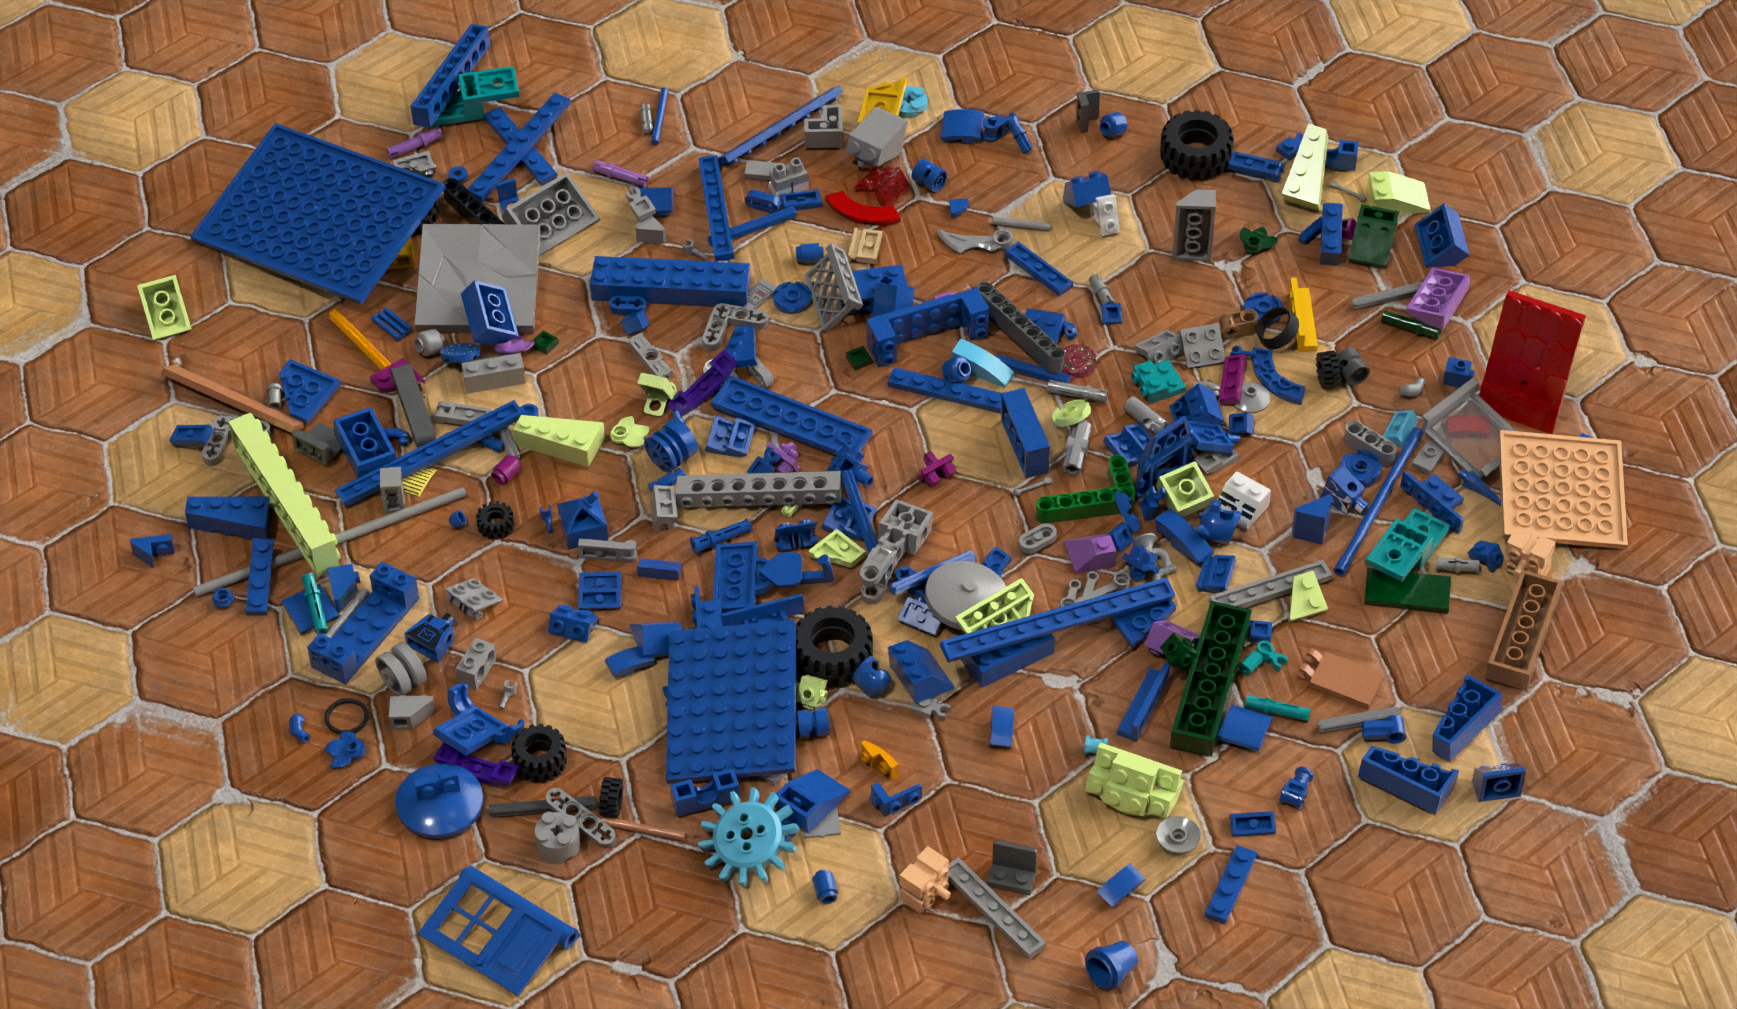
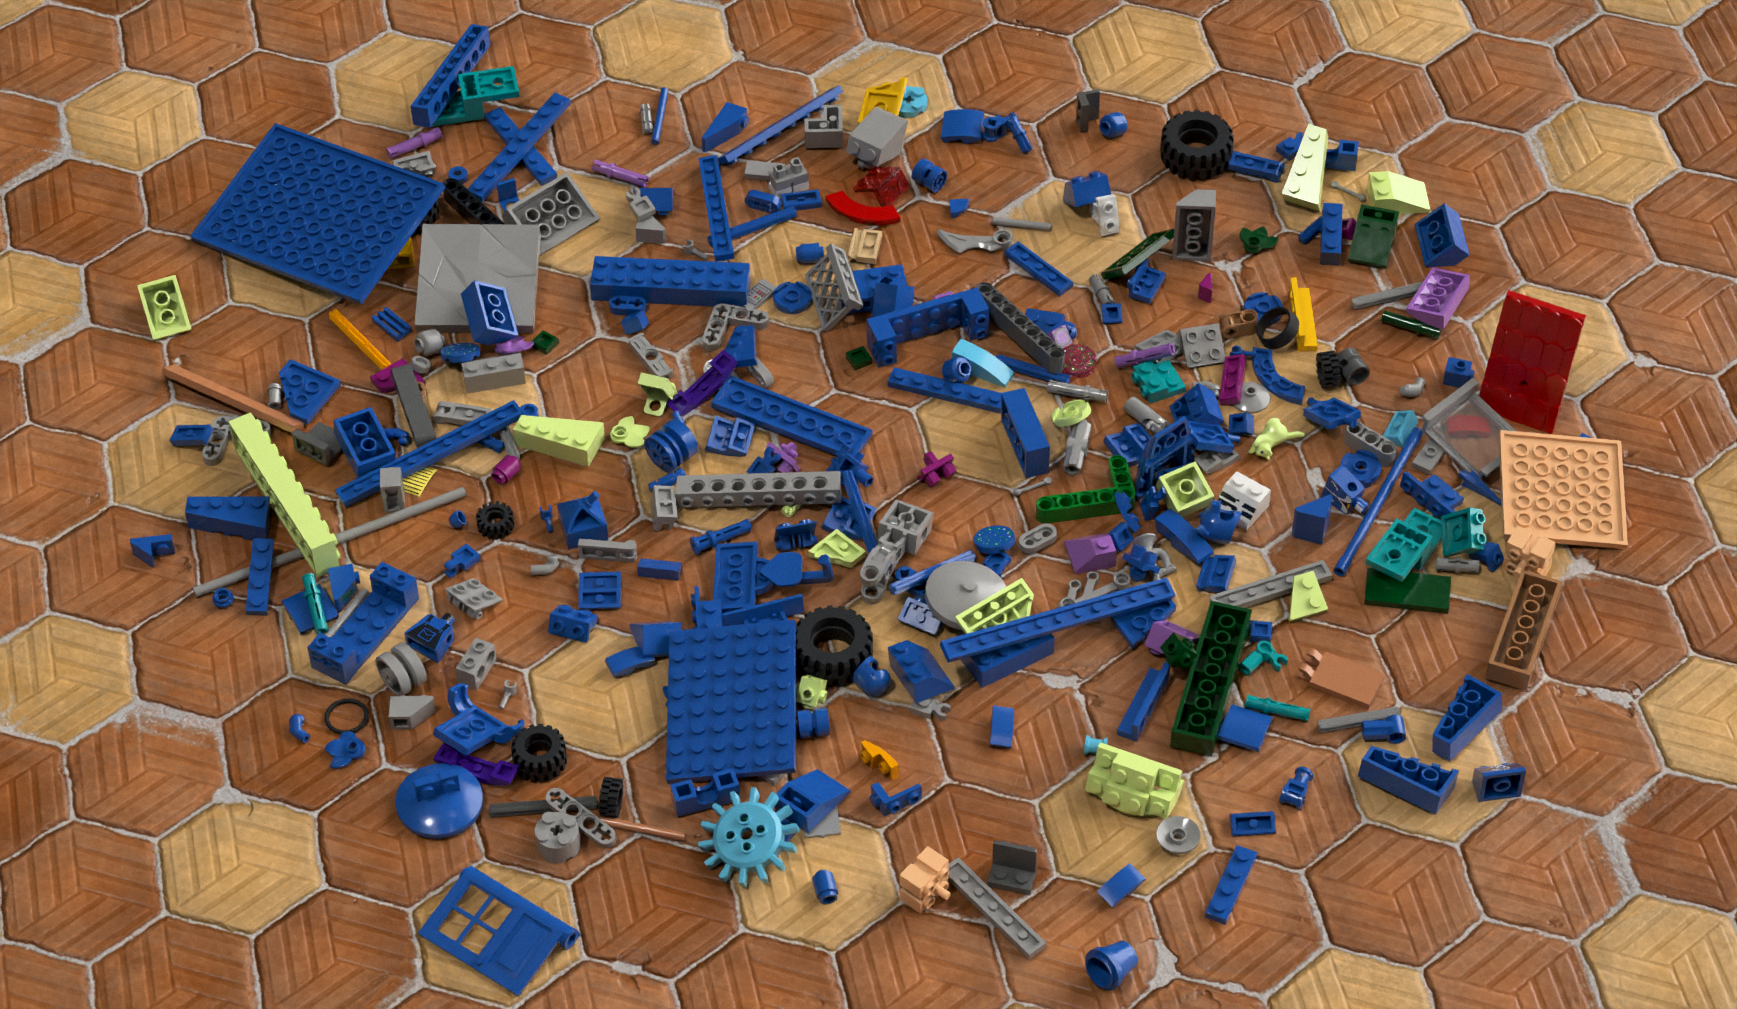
none -> light grey tile [410,356,431,374]
none -> blue plate [444,544,480,578]
none -> light grey arm [531,554,559,575]
none -> blue slope [702,102,749,152]
none -> blue tile [973,525,1015,554]
none -> tile [1047,325,1073,348]
none -> dark green tile [1101,229,1174,280]
none -> medium lavender pin [1115,343,1175,368]
none -> blue bracket [1127,259,1166,304]
none -> magenta slope [1198,273,1212,303]
none -> yellowish green animal [1248,418,1305,460]
none -> blue plate [1303,397,1361,429]
none -> teal plate [1441,507,1486,557]

